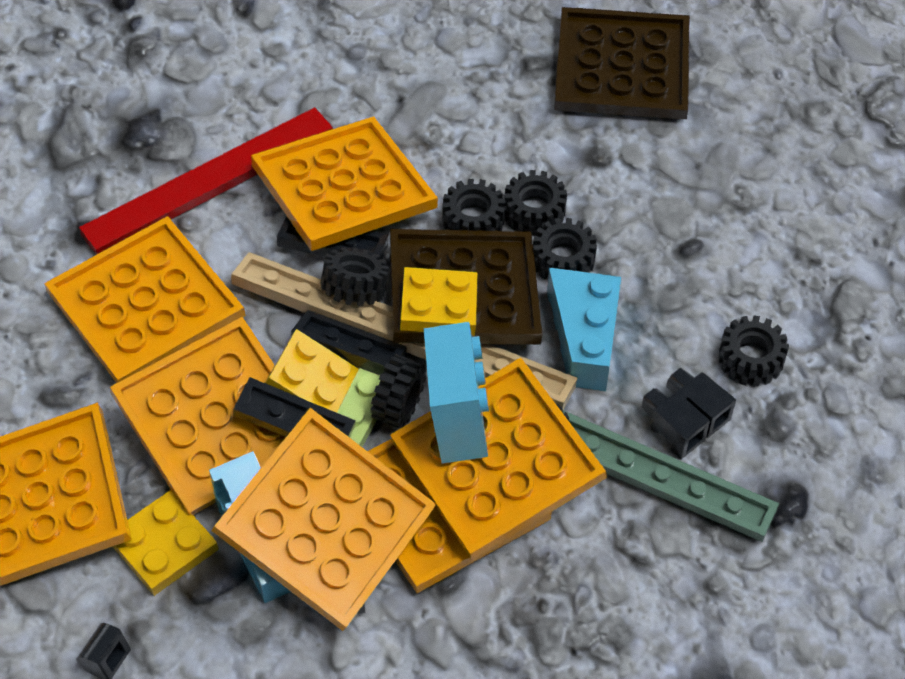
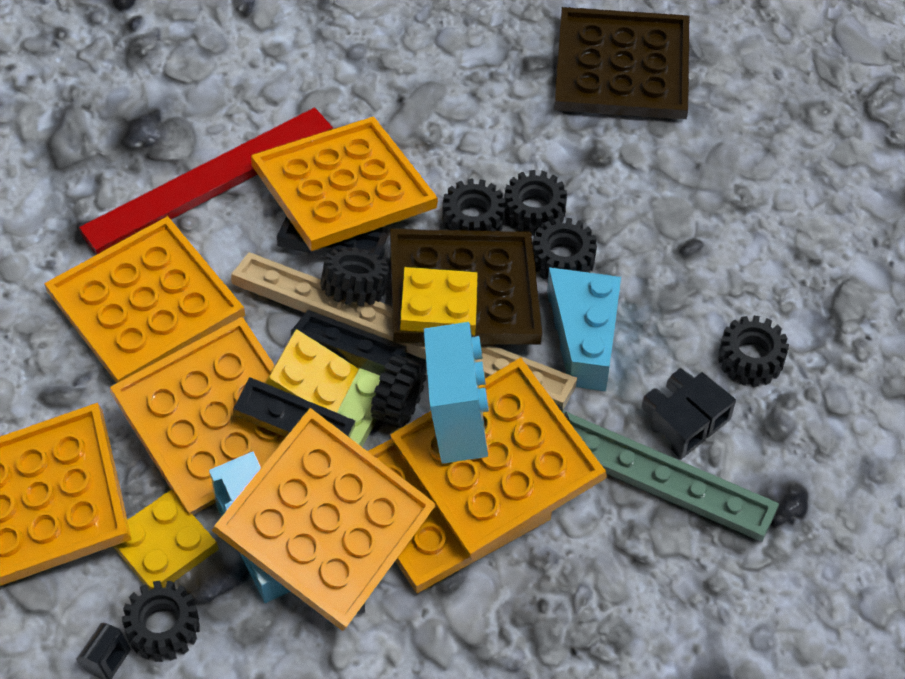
none -> black tyre [122,581,200,662]

